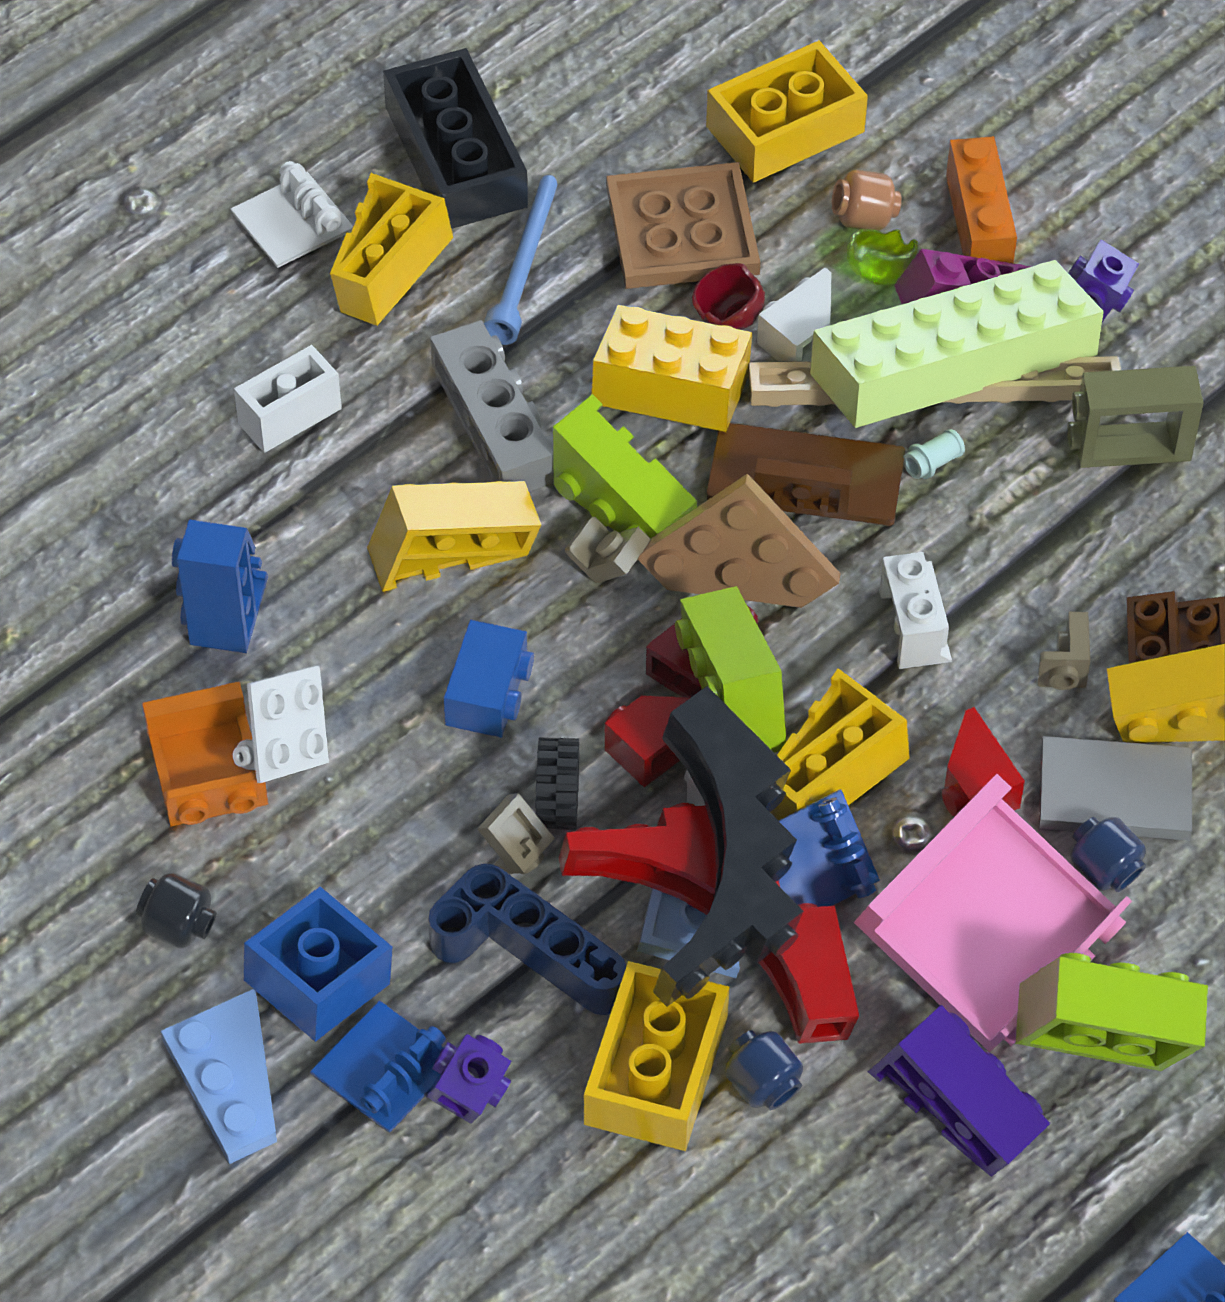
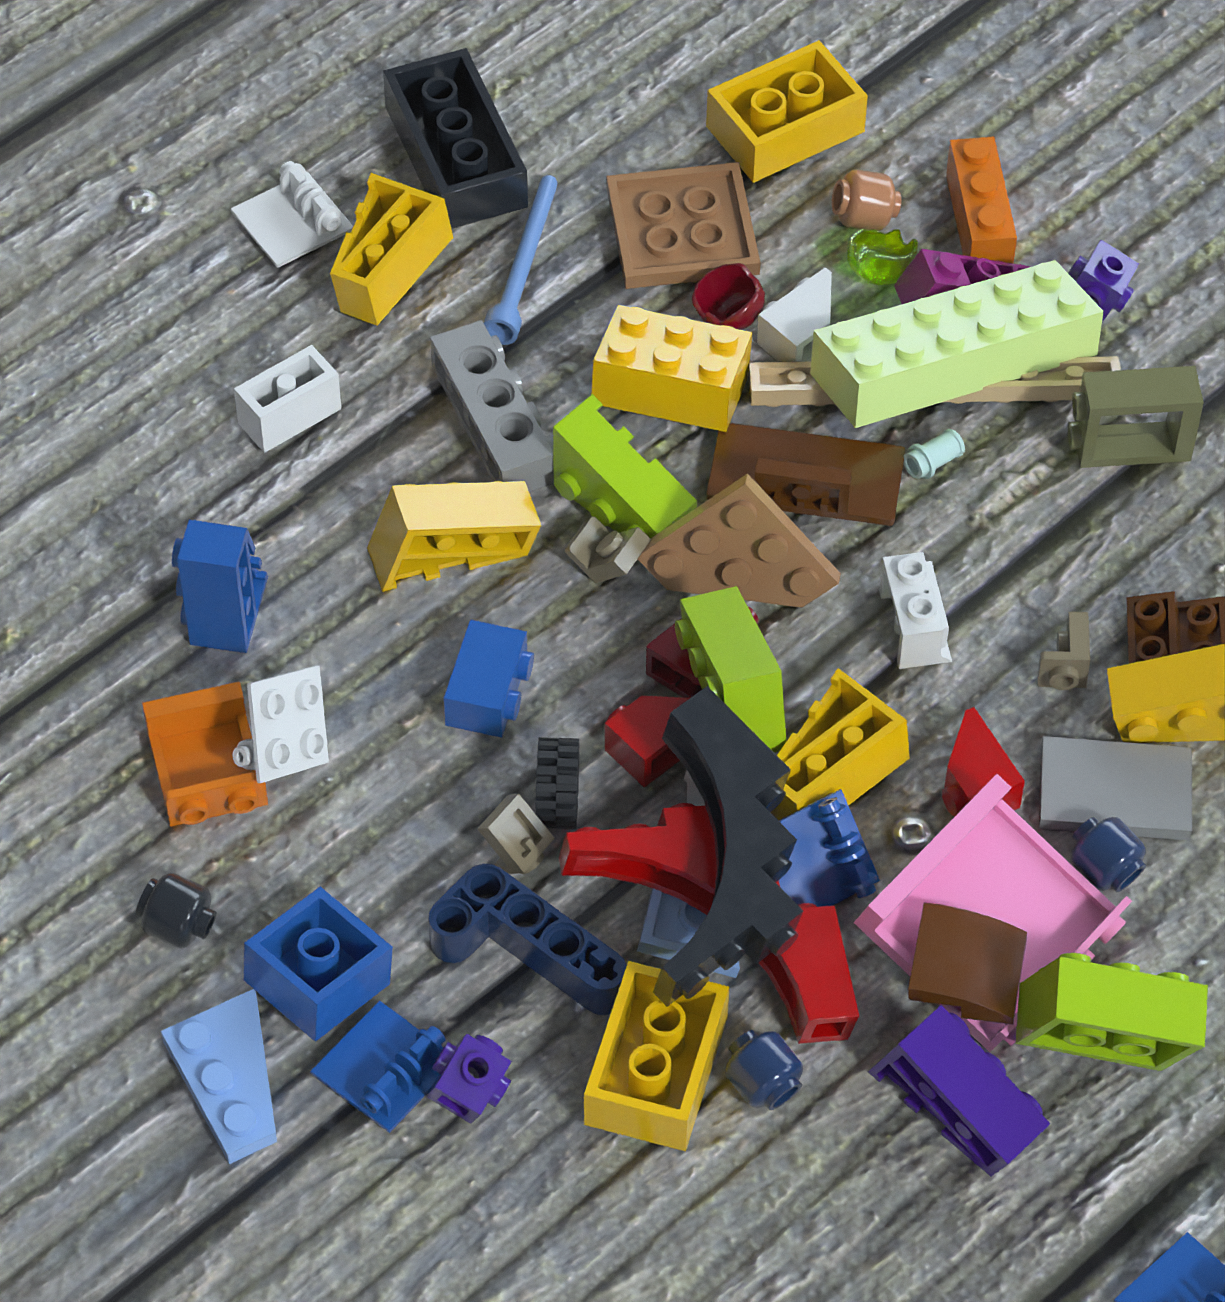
none -> reddish brown slope [908,902,1027,1025]

